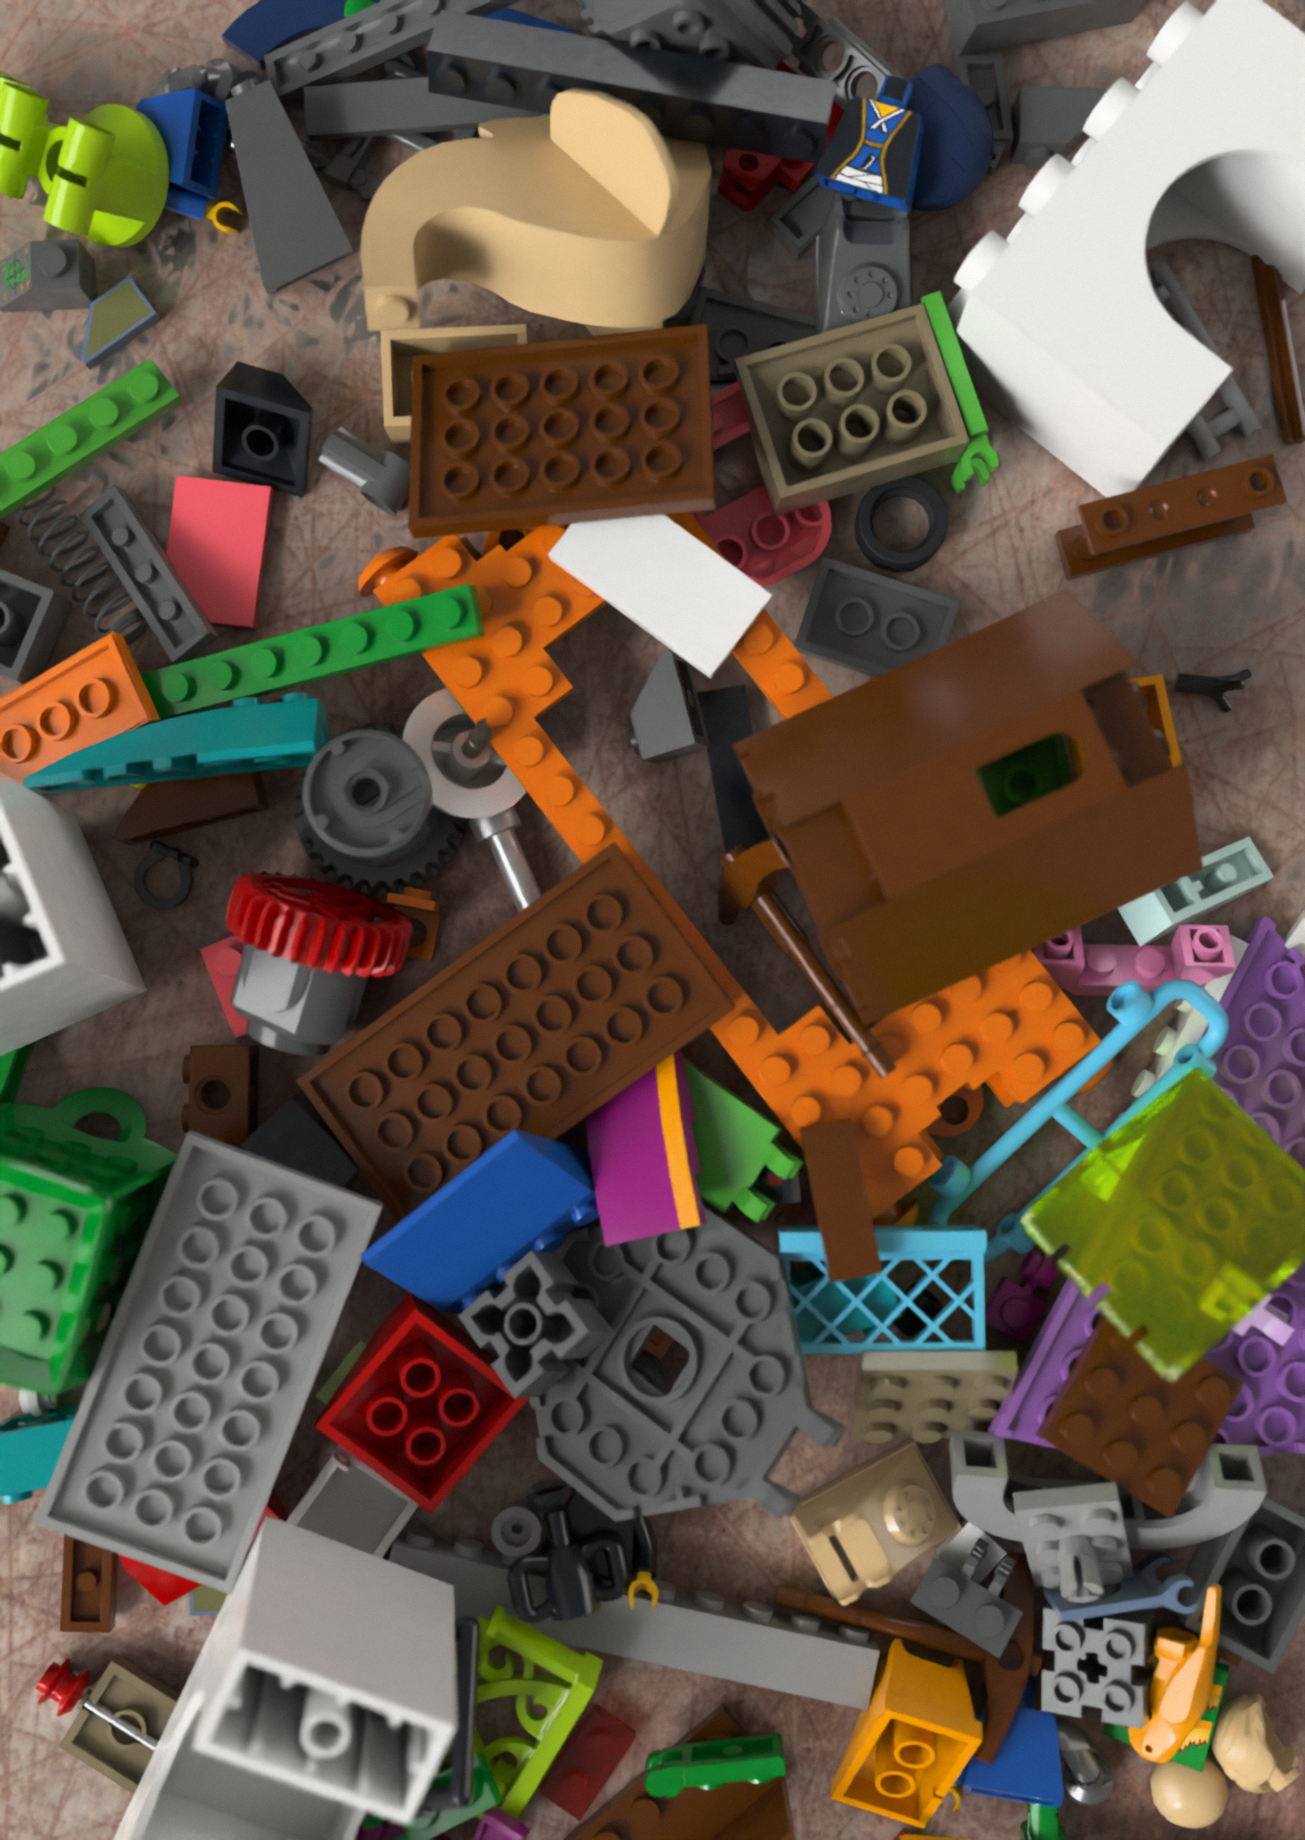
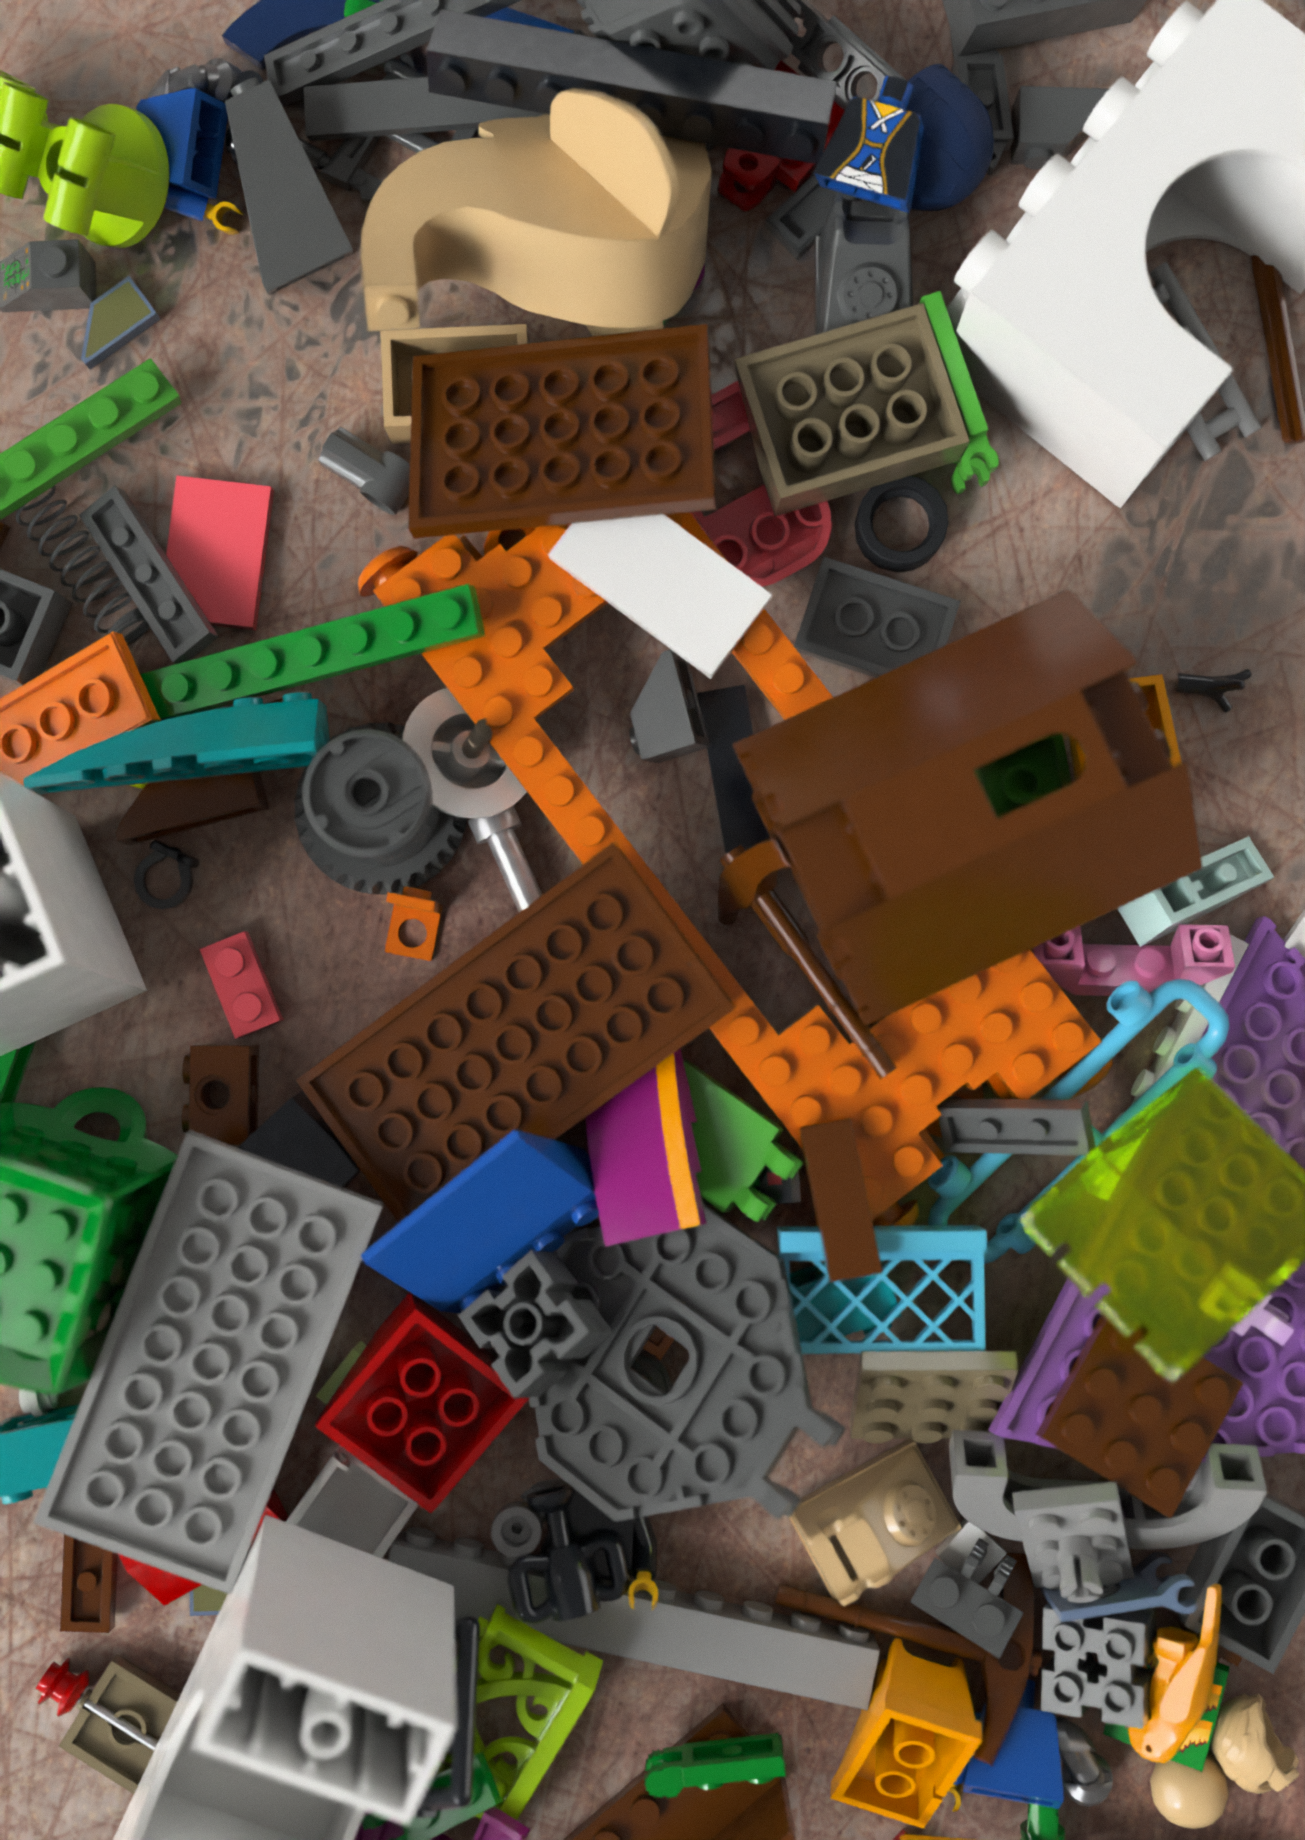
black slope [212,361,313,498] -> none
piece [225,871,413,1056] -> none
clear red plate [539,1703,636,1821] -> none
dark grey wing [689,286,816,381] -> none
black hose [892,1282,944,1337] -> none
magenta plate [985,1249,1060,1346] -> none
reddish brown fence [1054,454,1287,580] -> none
none -> dark grey plate [936,1099,1096,1156]

